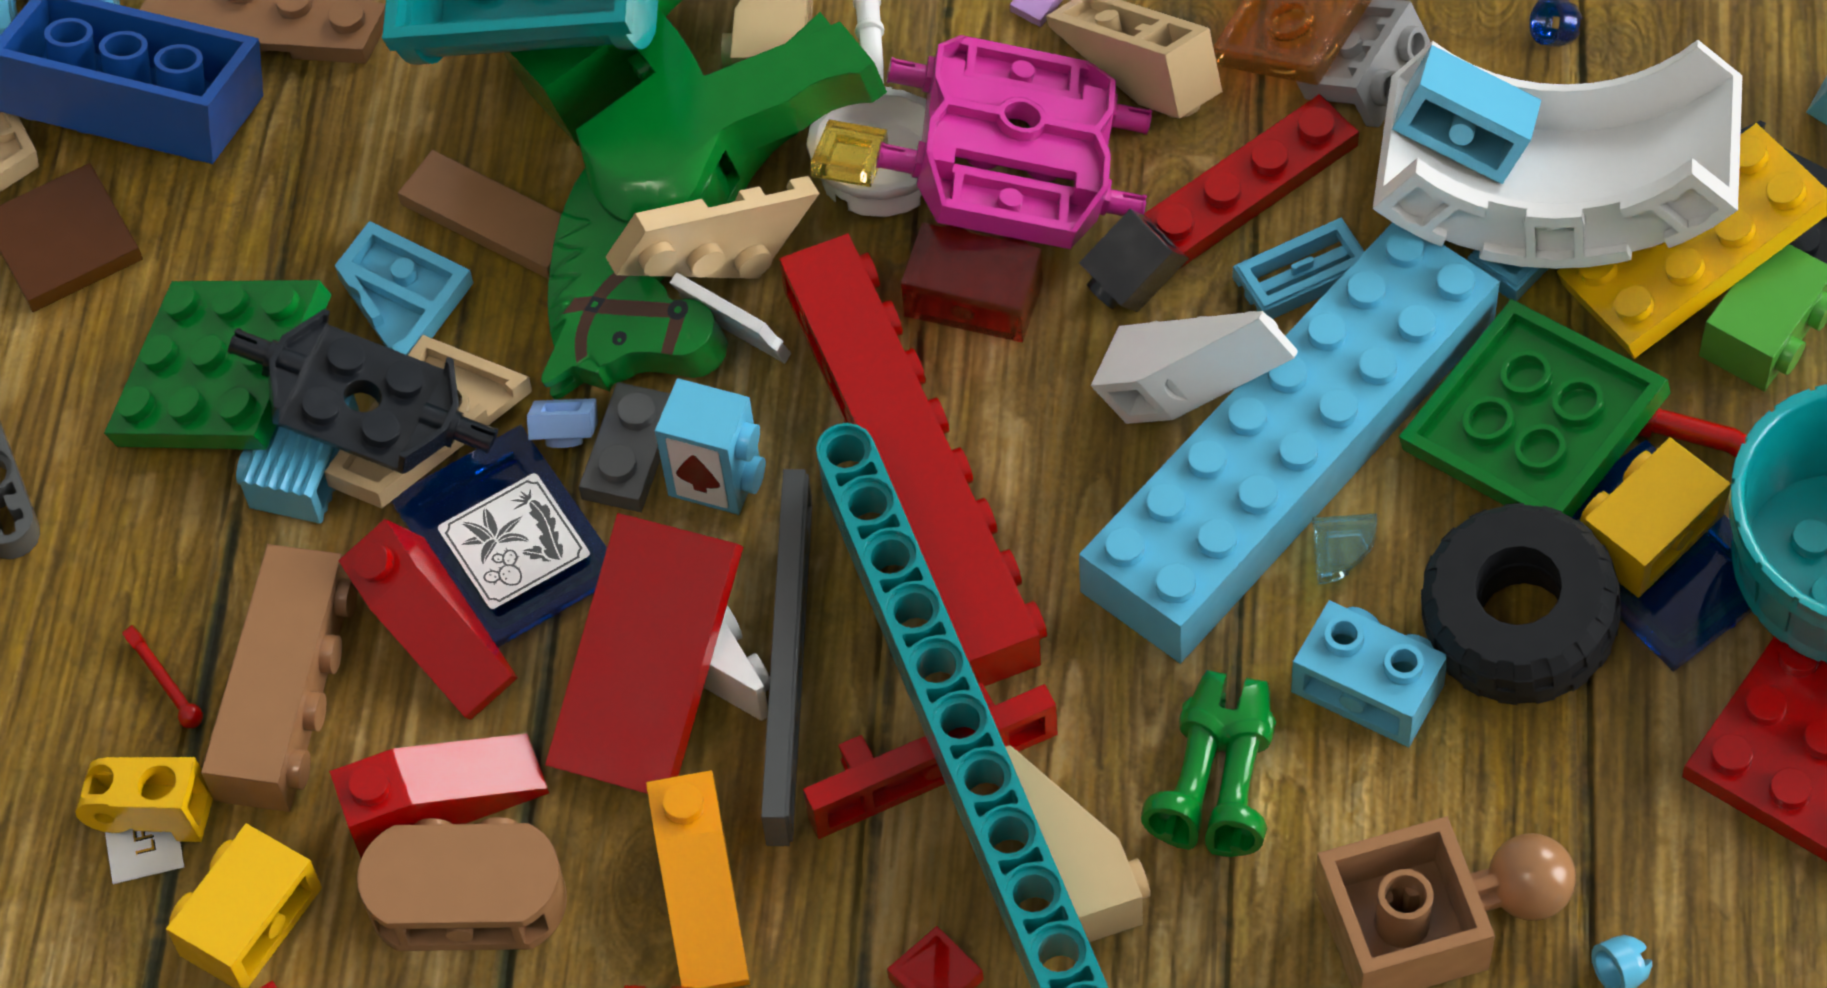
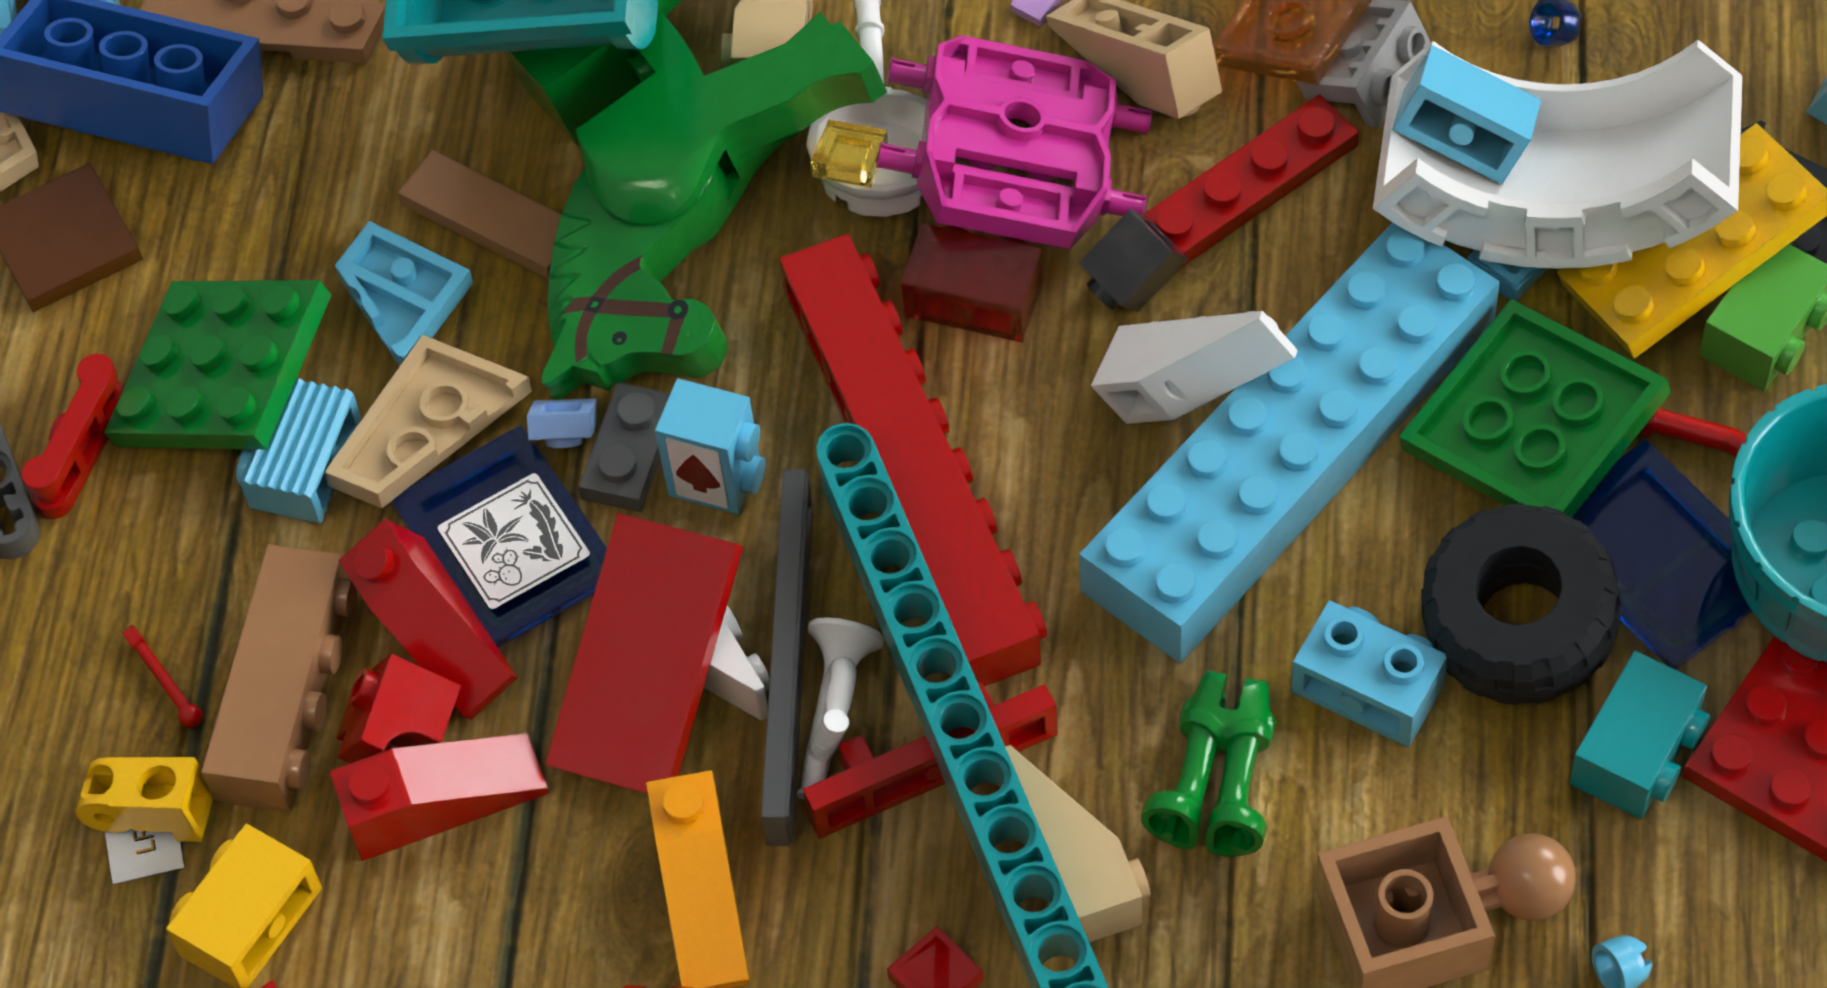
black plate [228,309,498,474] -> none
medium nougat brick [357,817,567,951] -> none
tan wing [606,176,820,279] -> none
white piece [670,272,791,364] -> none
medium azure tile [1233,217,1365,319] -> none
clear light blue tile [1312,514,1377,585] -> none
yellow brick [1580,437,1731,598] -> none
none -> red plate [21,353,124,519]
none -> red brick [336,653,461,764]
none -> white piece [797,617,884,800]
none -> teal brick [1569,650,1710,820]

